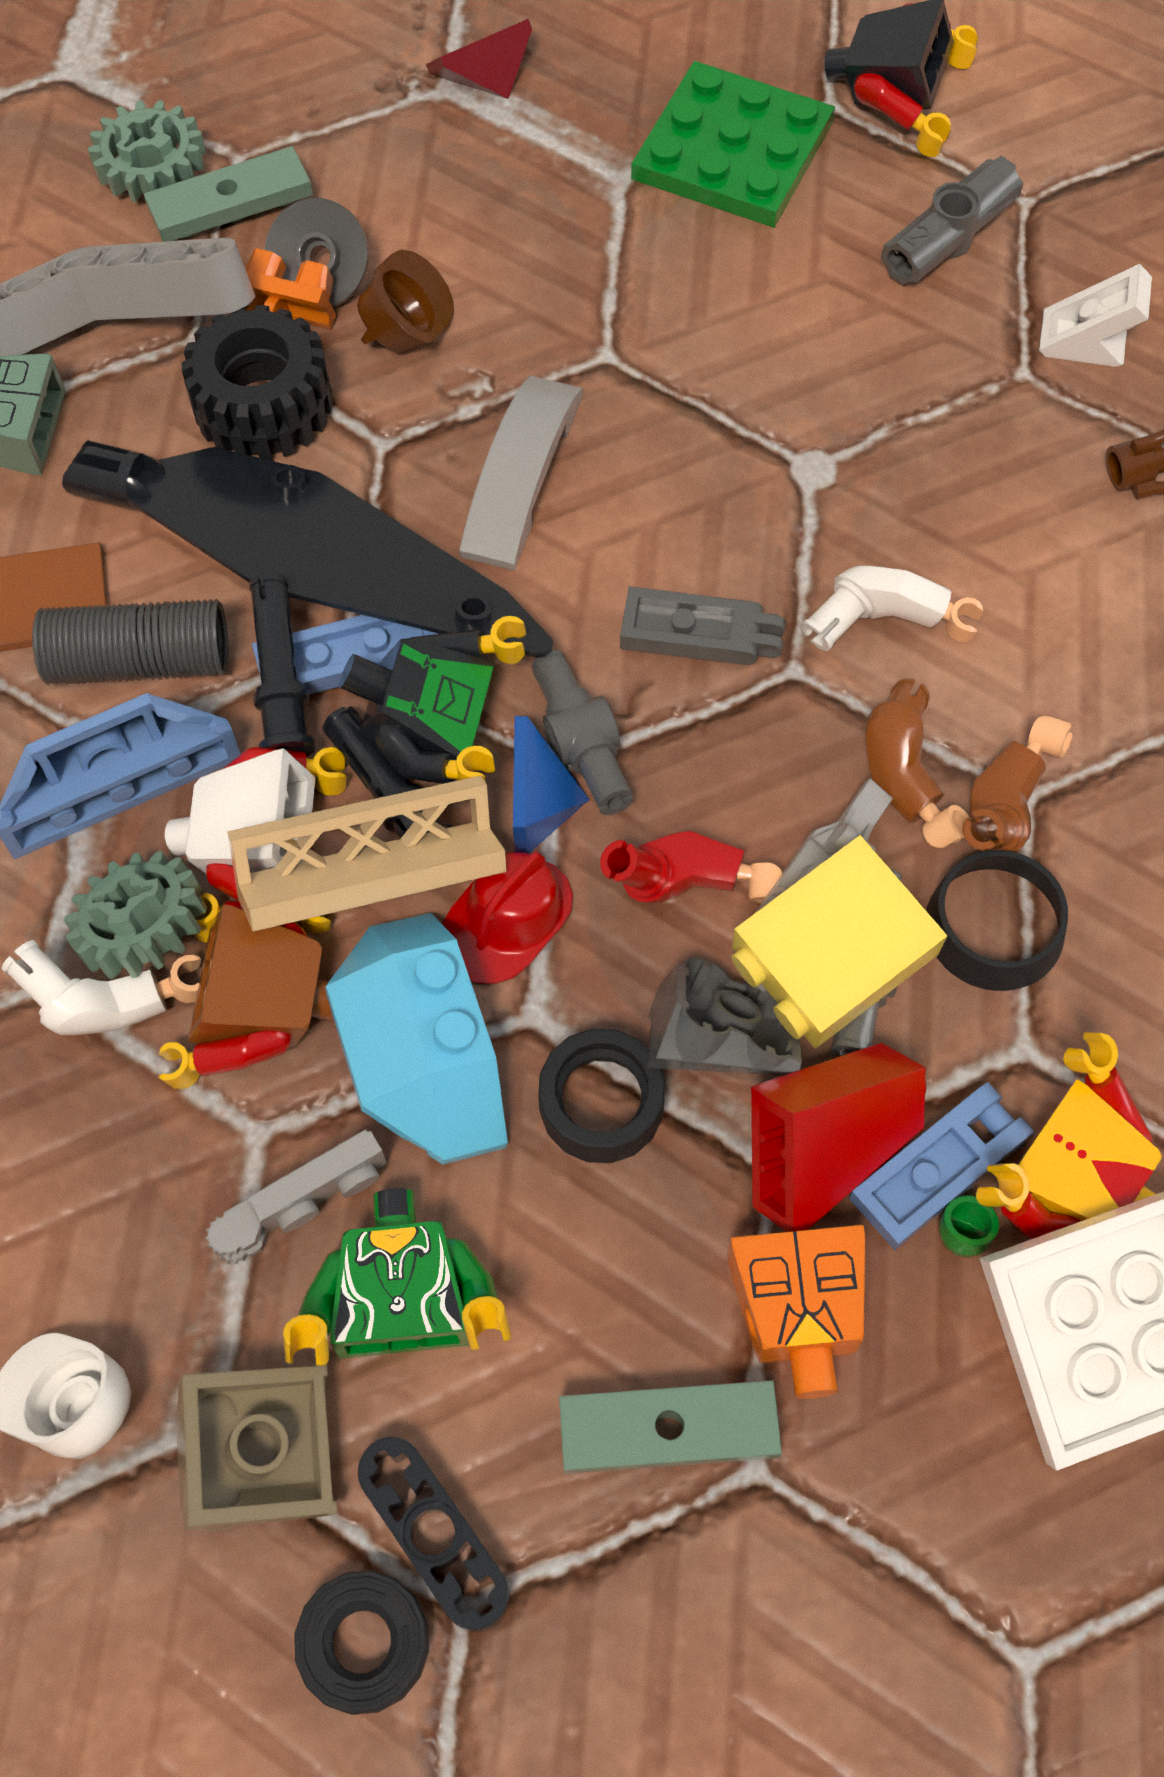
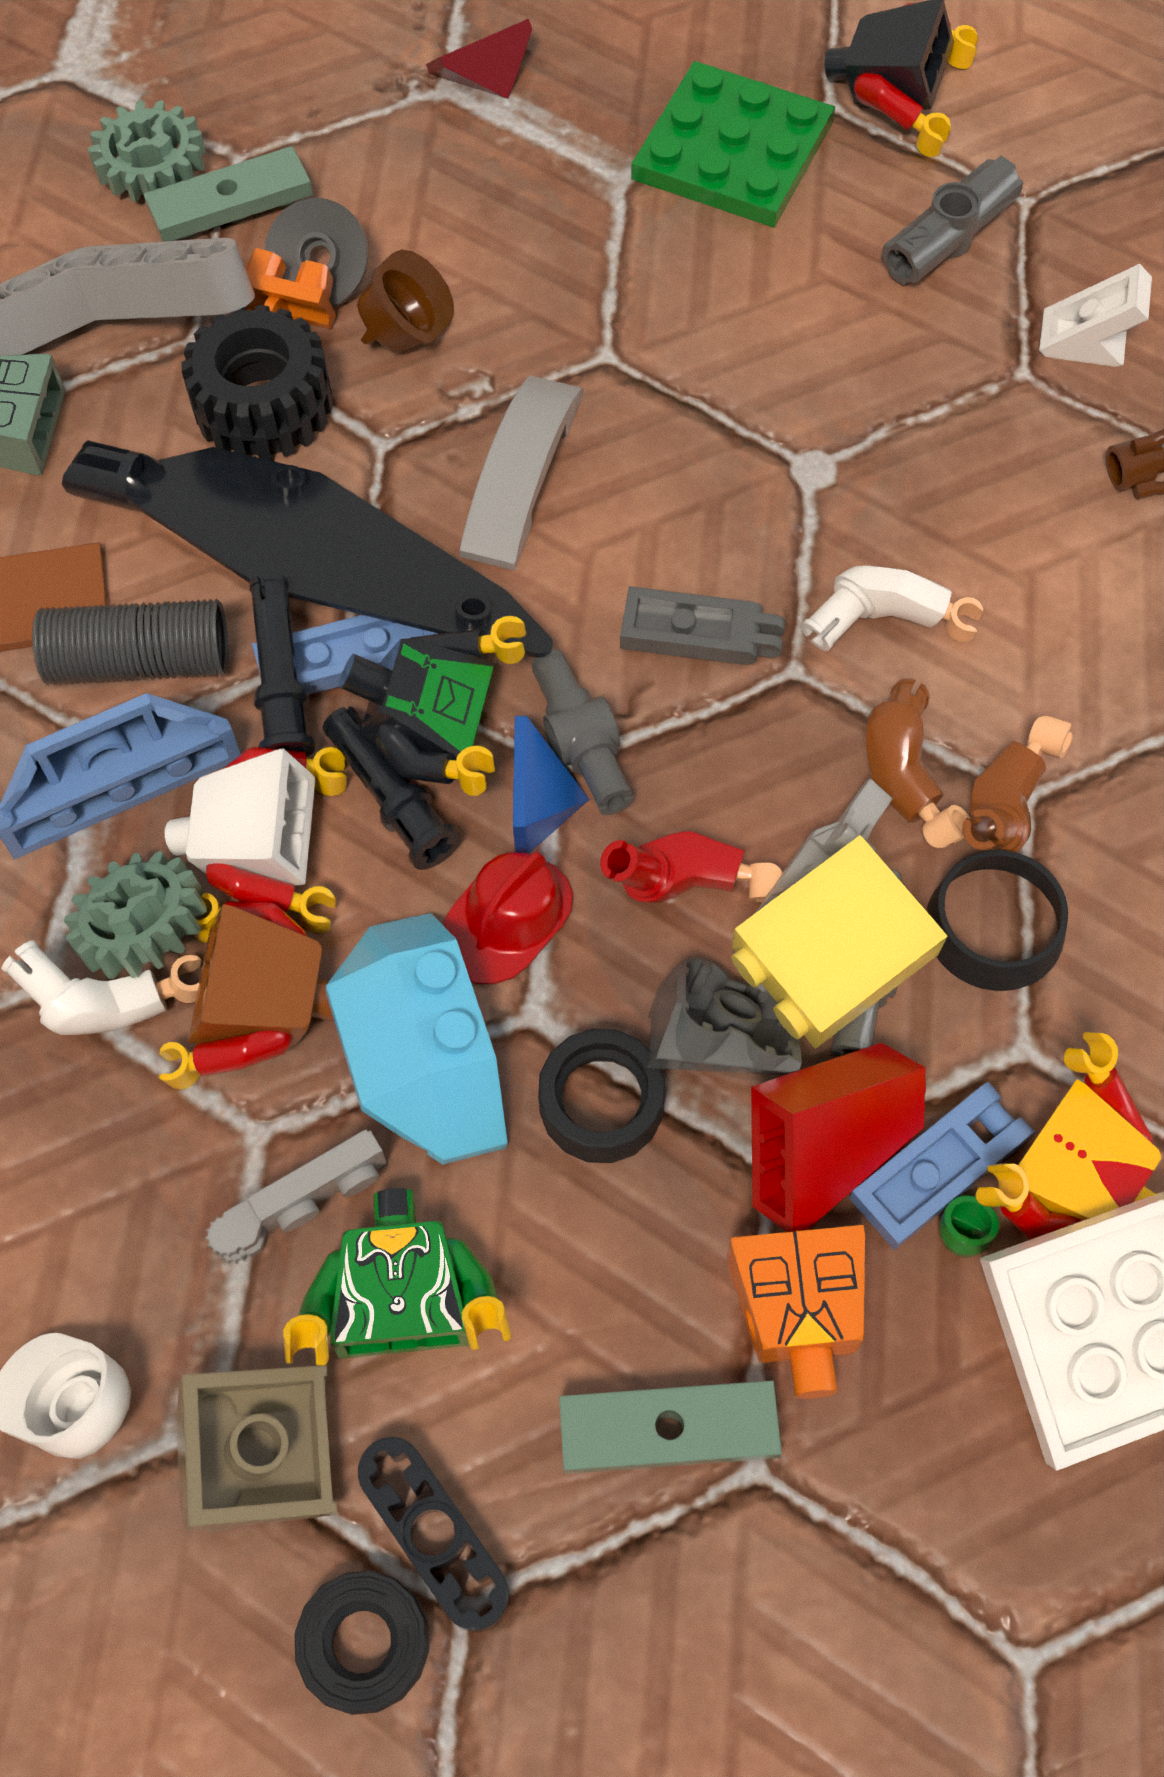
tan fence [227,775,506,932] -> none

